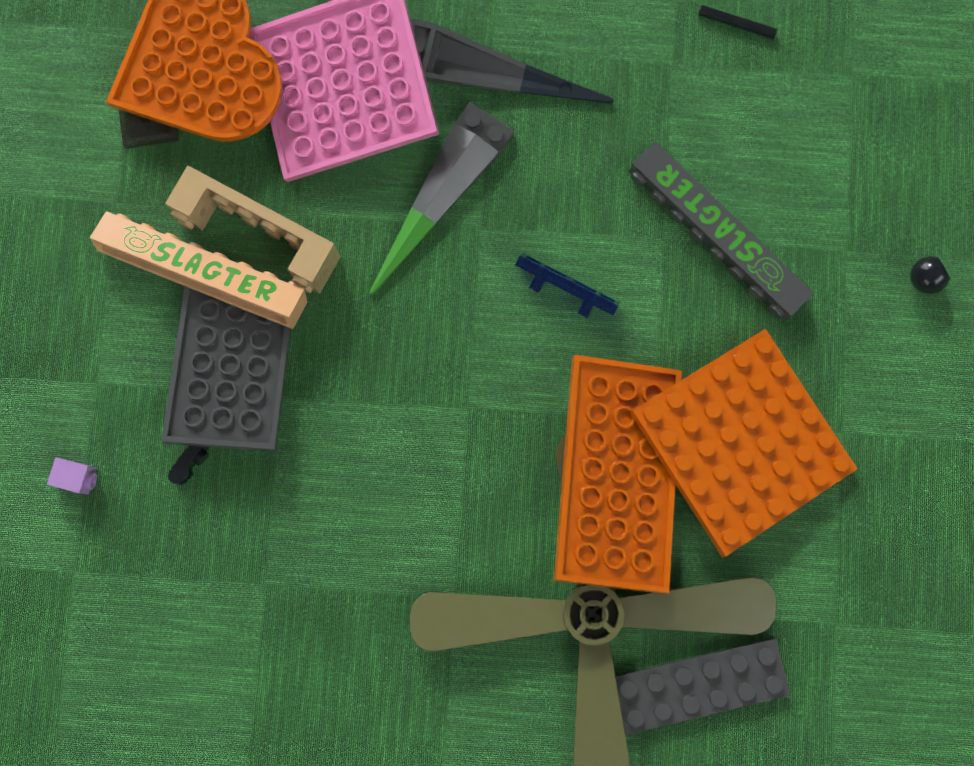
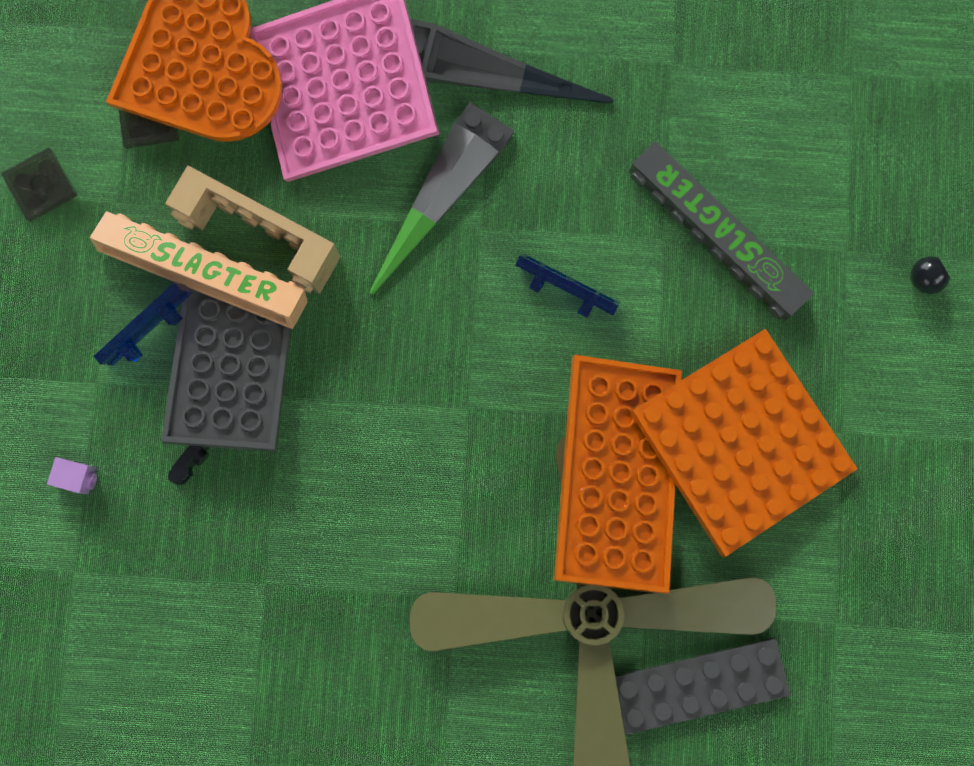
black bar [698,5,777,39] -> none
none -> clear smoke plate [1,147,78,222]
none -> clear blue hinge [94,282,192,366]

